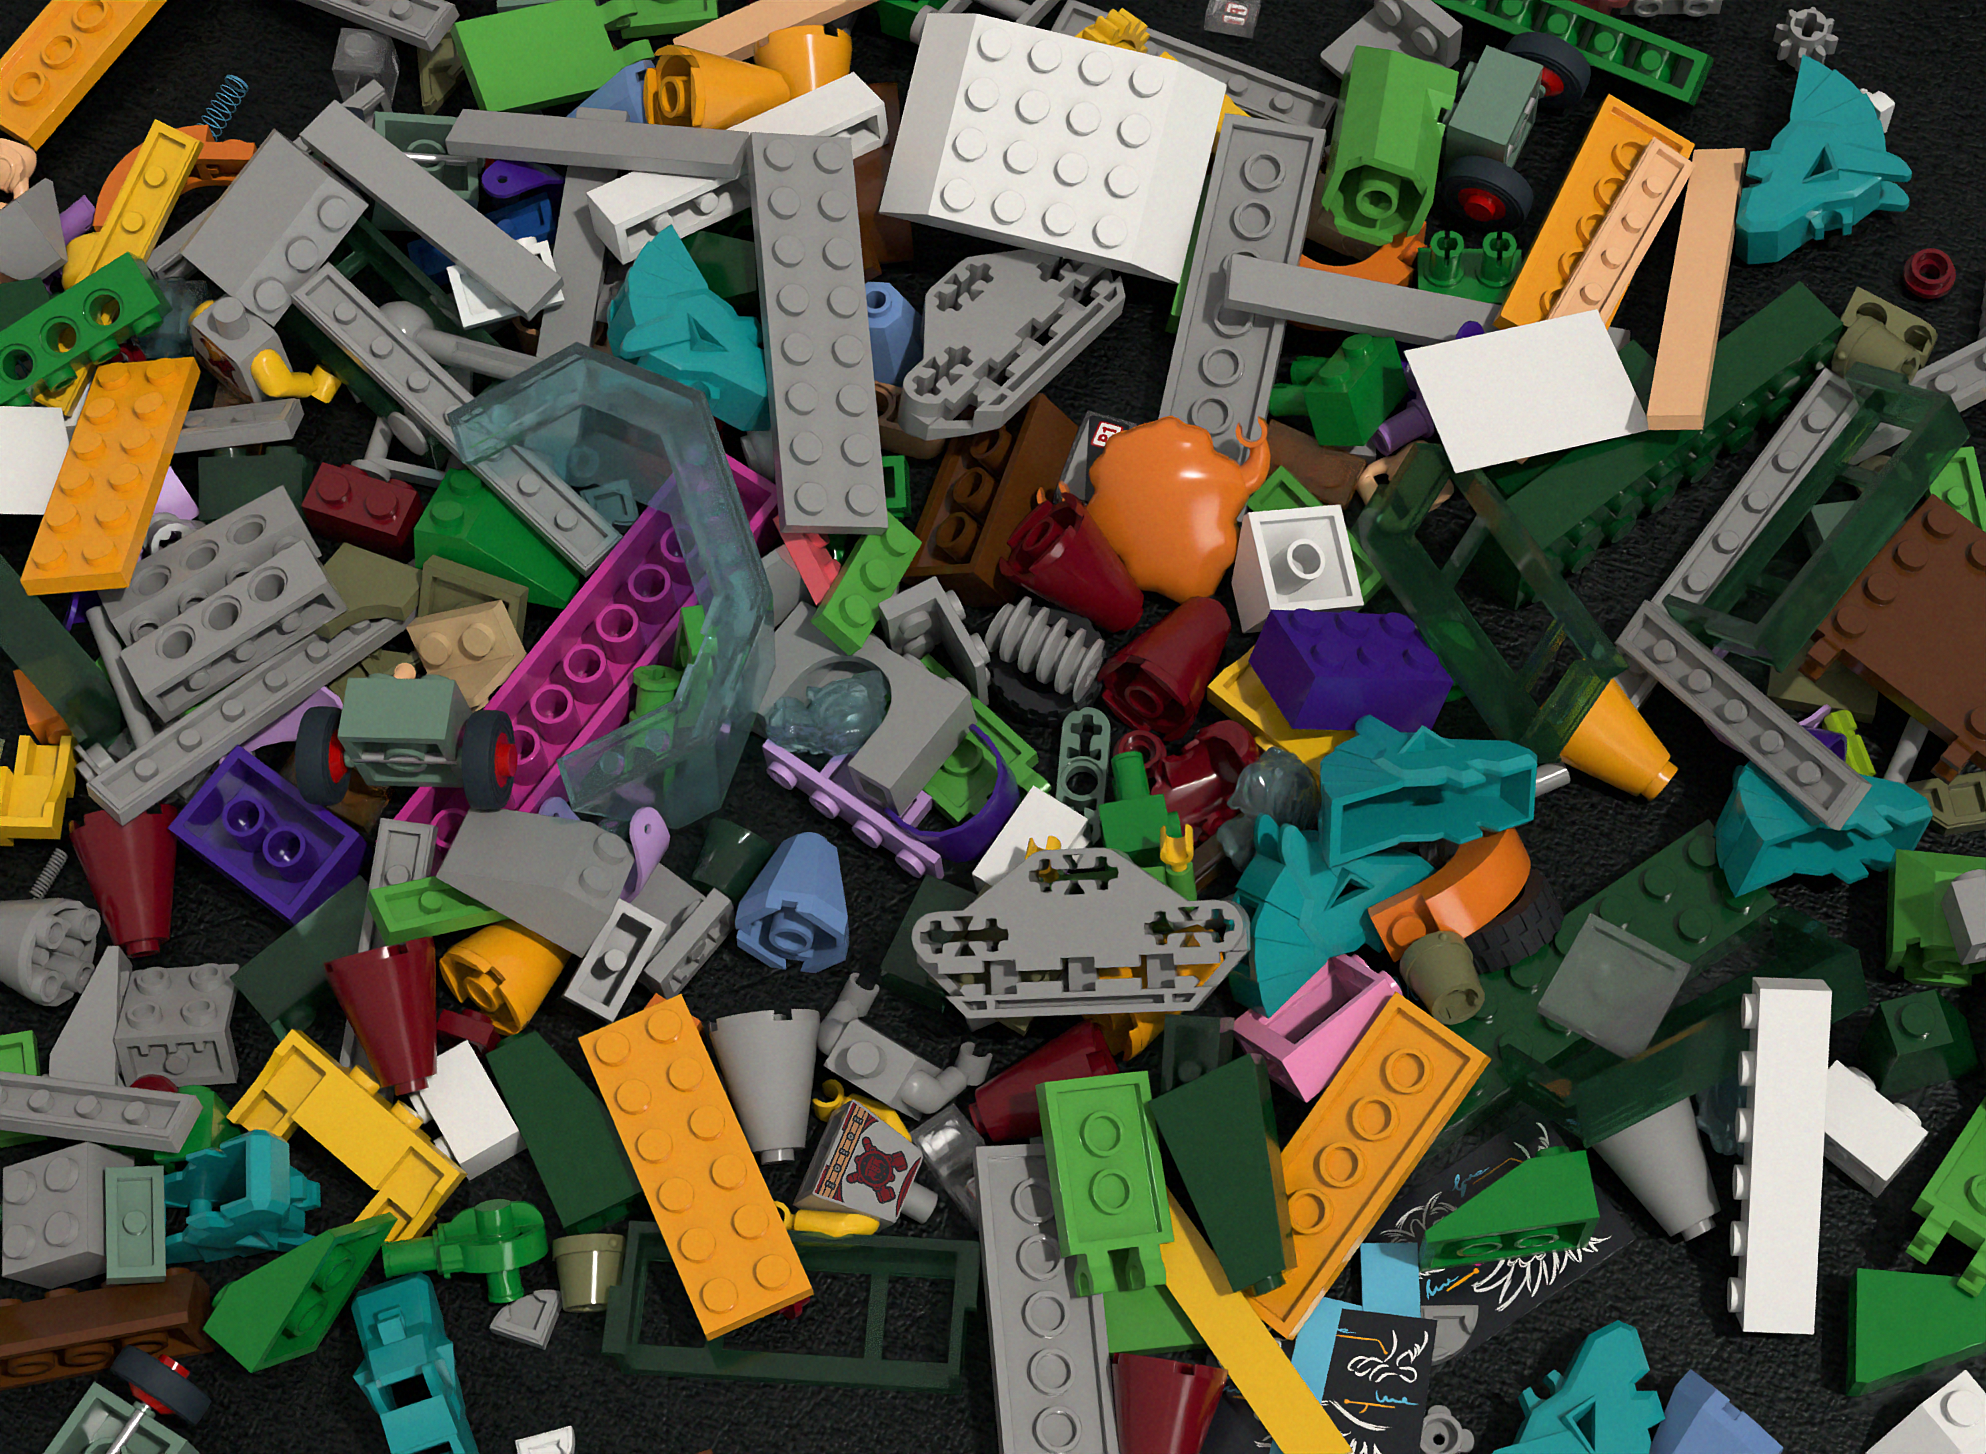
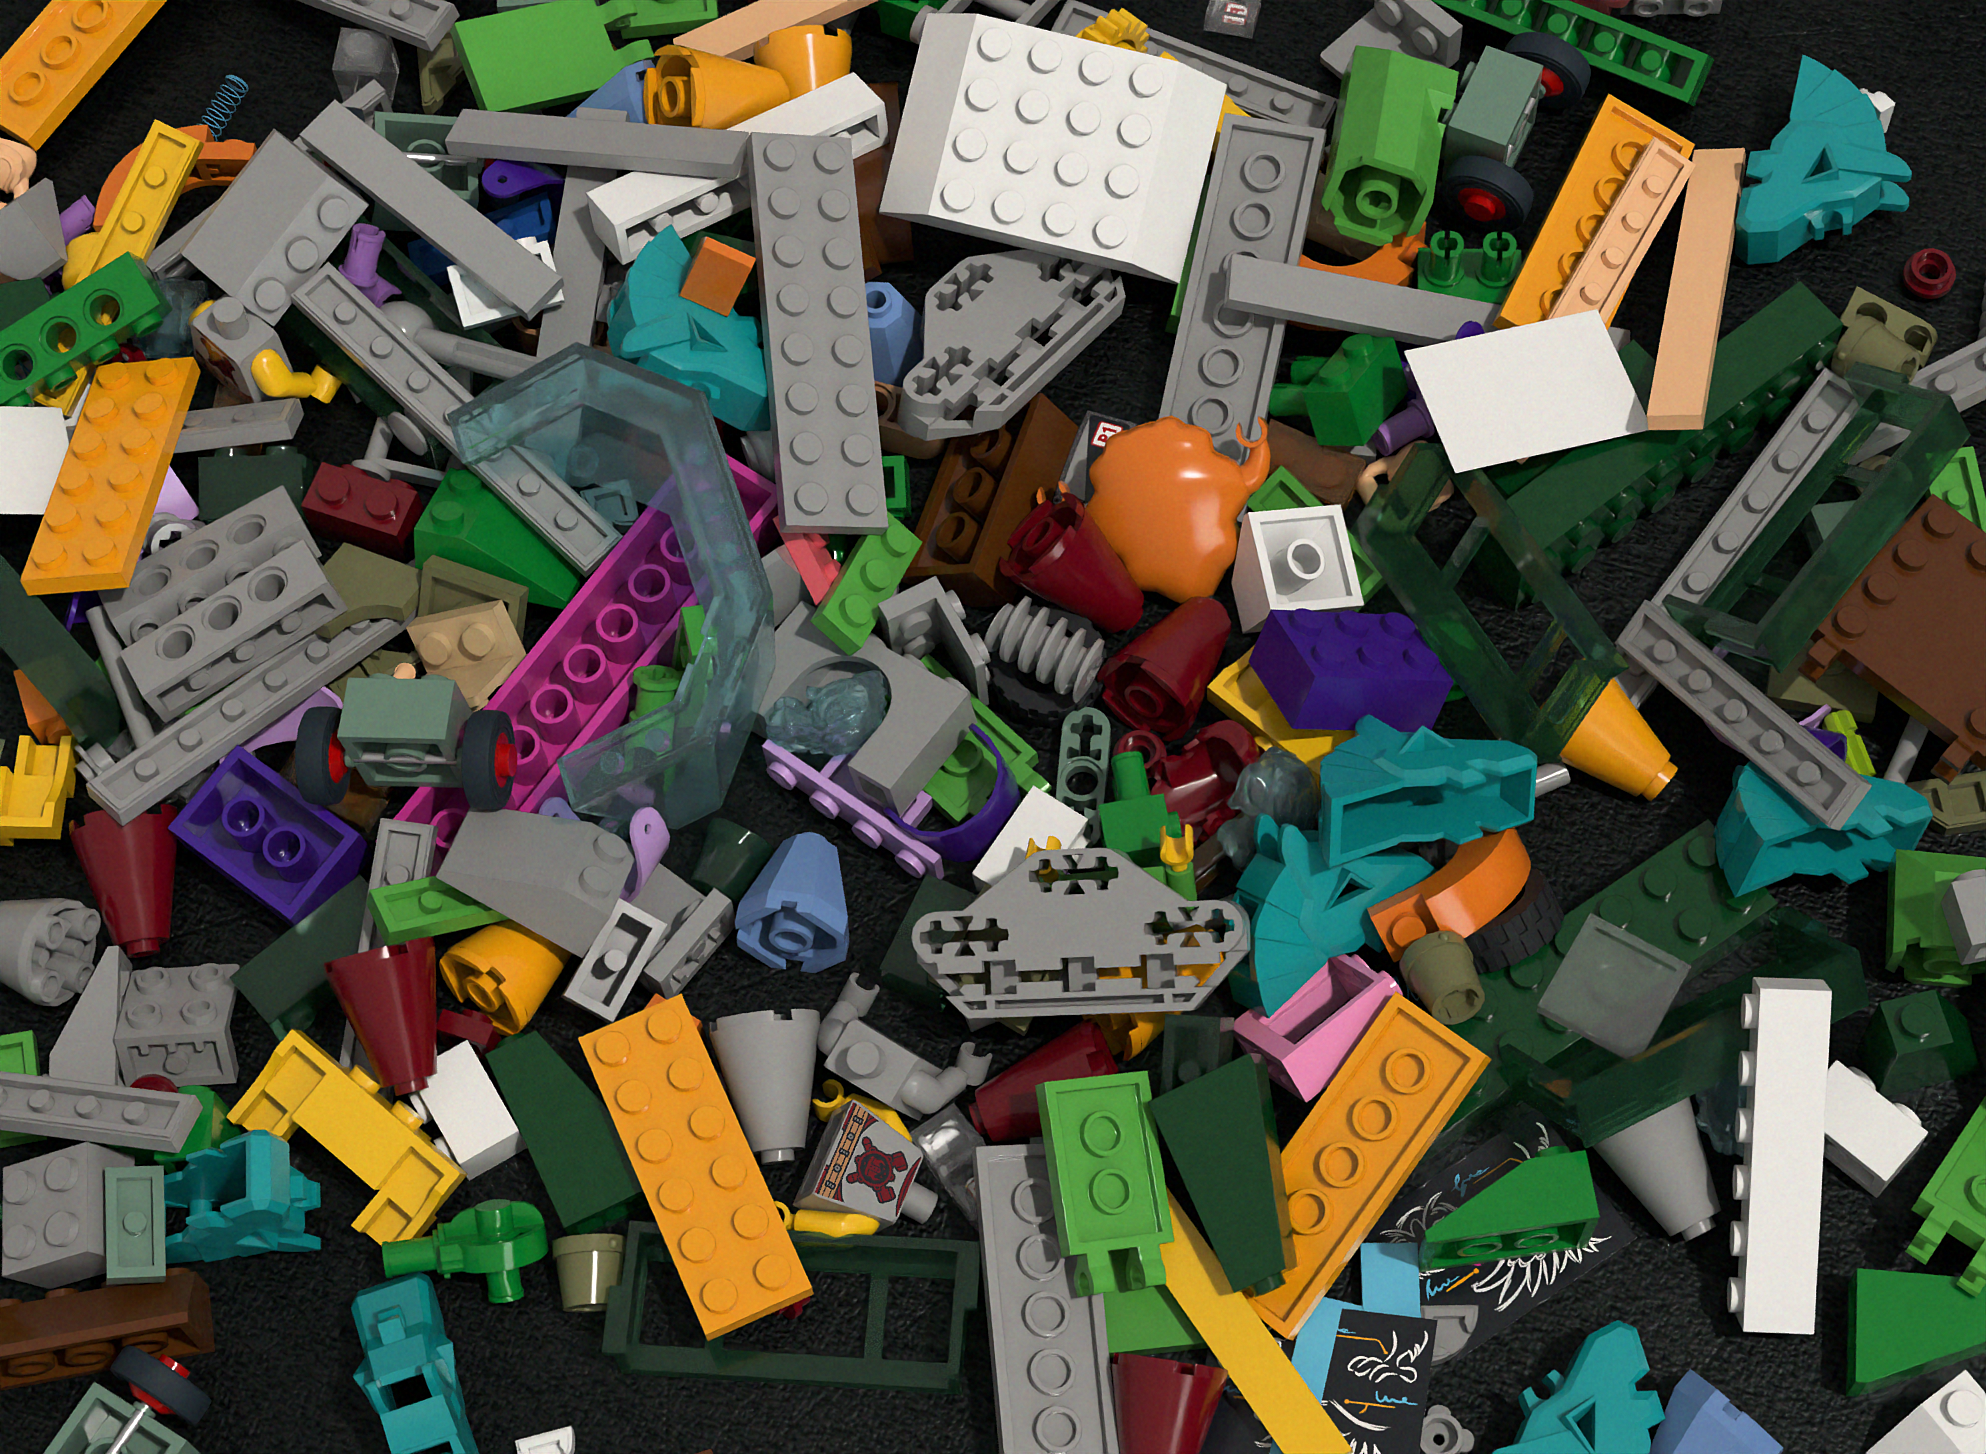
light grey leg [30,848,68,899] -> none
green slope [203,1212,398,1373] -> none
light grey tile [489,1290,562,1350] -> none
light grey gear [1773,7,1838,71] -> none
none -> medium lavender piece [338,223,402,308]
none -> orange slope [679,237,756,317]

